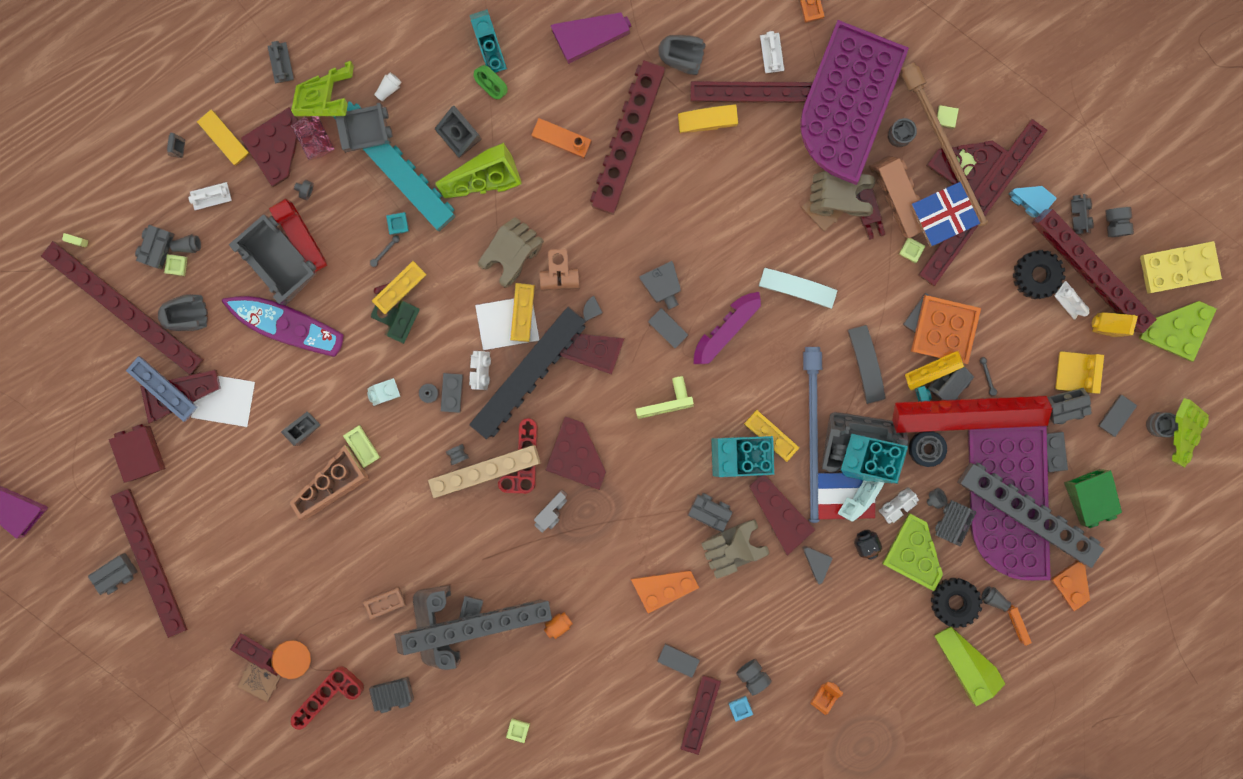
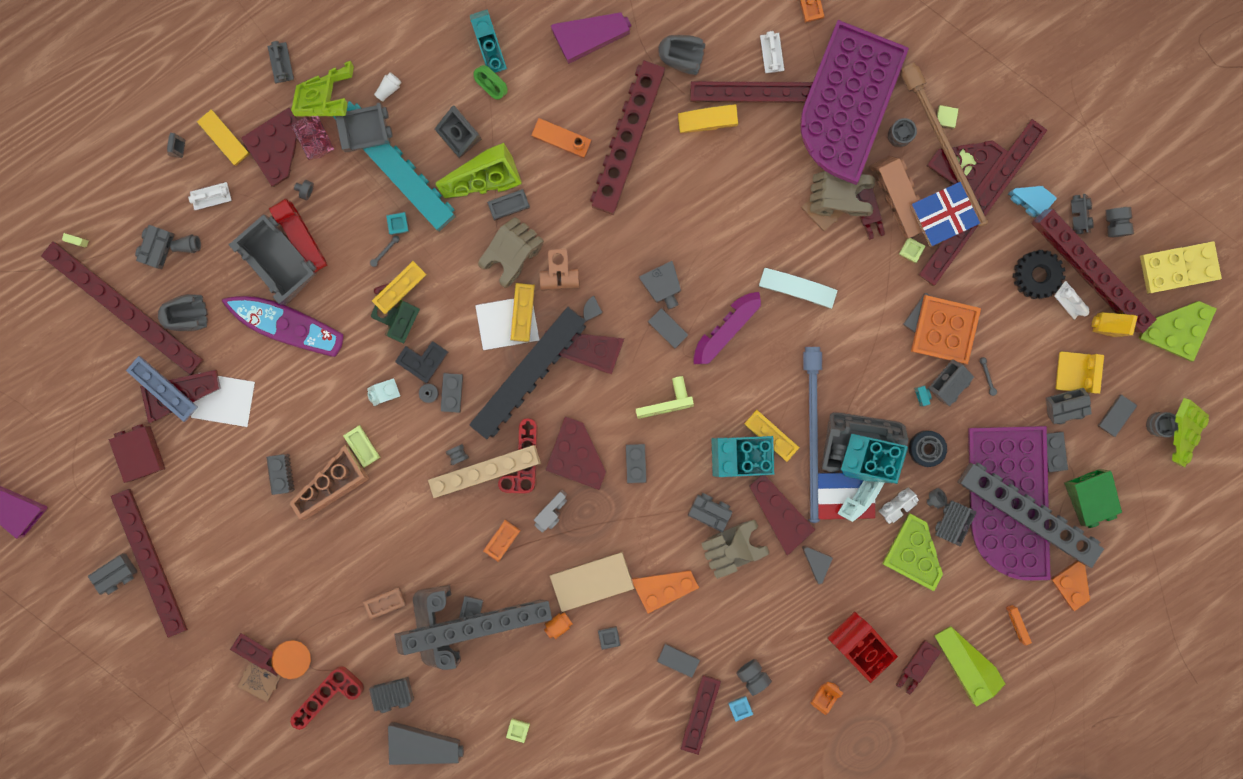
yellowish green tile [164,254,188,276] -> none
dark grey slope [281,411,320,446] -> none
white hinge [469,351,491,390] -> none
dark grey slope [848,325,886,404] -> none
black head [854,530,882,560] -> none
red brick [892,396,1052,433] -> none
yellow tile [905,351,964,390] -> none
black tyre [931,578,983,628] -> none
dark grey cone [981,586,1011,612] -> none
none -> dark grey brick [266,454,295,495]
none -> dark grey slope [388,722,464,765]
none -> black plate [395,341,449,383]
none -> orange plate [483,519,521,562]
none -> dark grey tile [487,189,530,221]
none -> tan tile [550,552,635,612]
none -> dark grey tile [598,626,620,650]
none -> dark grey plate [626,444,646,483]
none -> red brick [827,611,898,683]
none -> dark red hinge [896,640,941,695]

